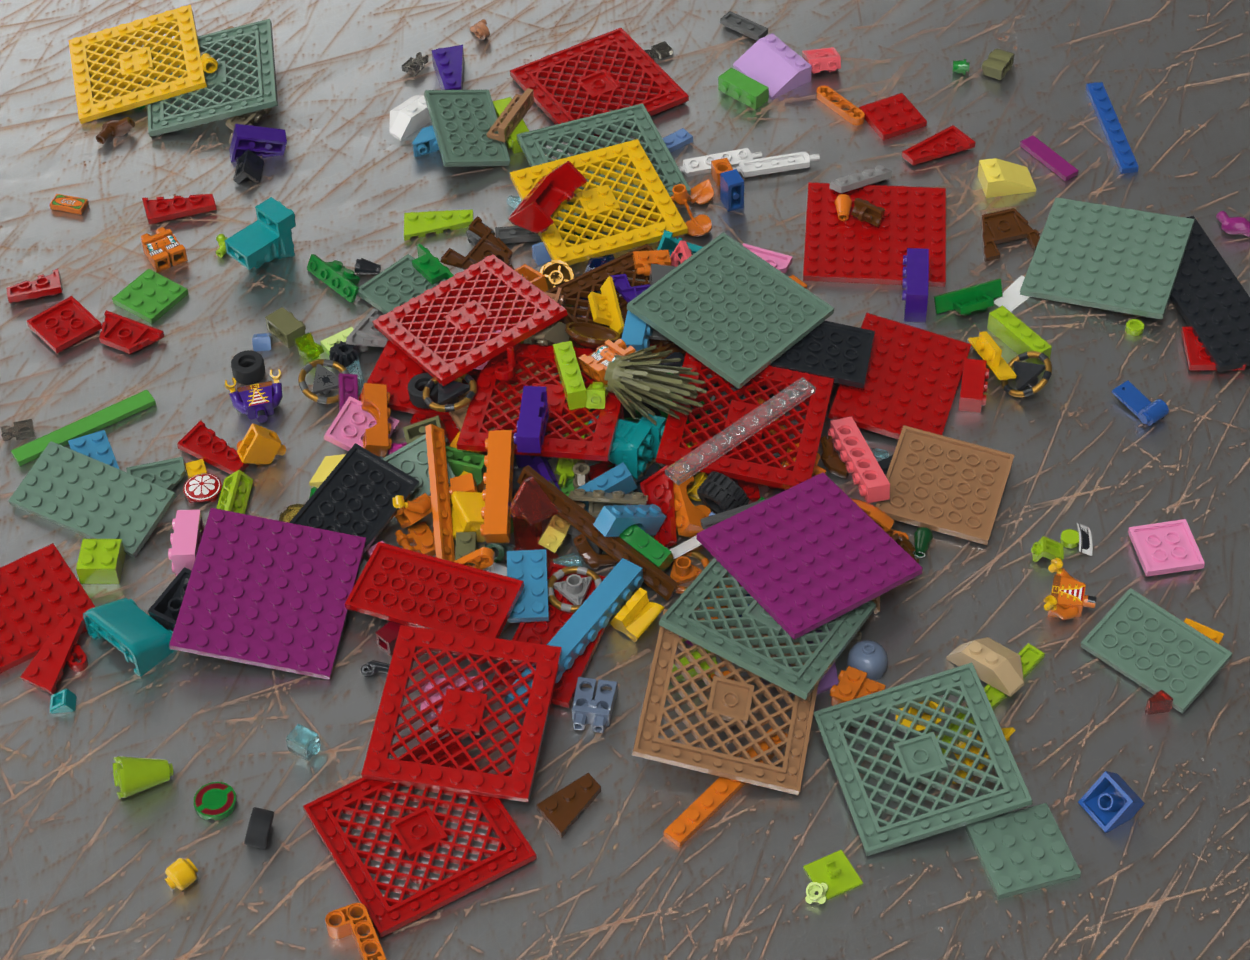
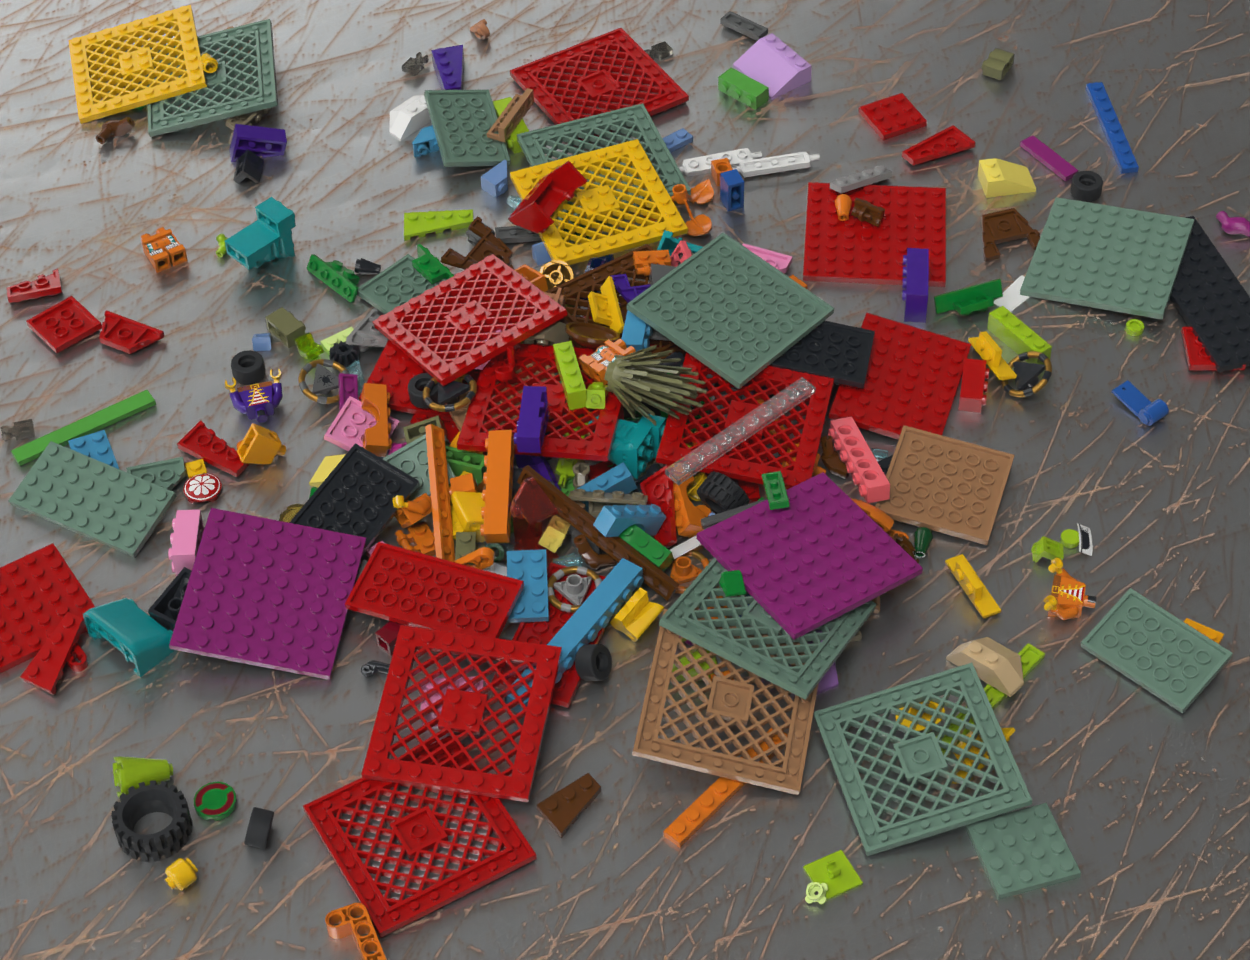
orange tile [49,194,89,215] -> none
teal slope [49,688,77,714] -> none
lime brick [76,539,126,584] -> none
bright green plate [112,269,188,324] -> none
red wing [142,194,217,224] -> none
lime fence [216,470,253,514] -> none
clear light blue brick [286,724,321,761] -> none
sand blue hips [572,677,618,733] -> none
coral plate [802,47,841,74] -> none
orange beam [816,85,865,126] -> none
orange plate [829,666,886,706] -> none
sand blue cylinder [847,640,888,681] -> none
green hose [952,59,970,75] -> none
blue slope [1078,771,1145,833] -> none
bright pink plate [1128,519,1205,577] -> none
clear red slope [1145,690,1173,715] -> none
none -> black tyre [111,781,193,862]
none -> medium blue slope [481,160,508,198]
none -> black tyre [575,644,612,681]
none -> green slope [719,570,746,597]
none -> green tile [762,471,790,510]
none -> yellow bracket [945,554,1001,619]
none -> black tyre [1070,171,1103,202]

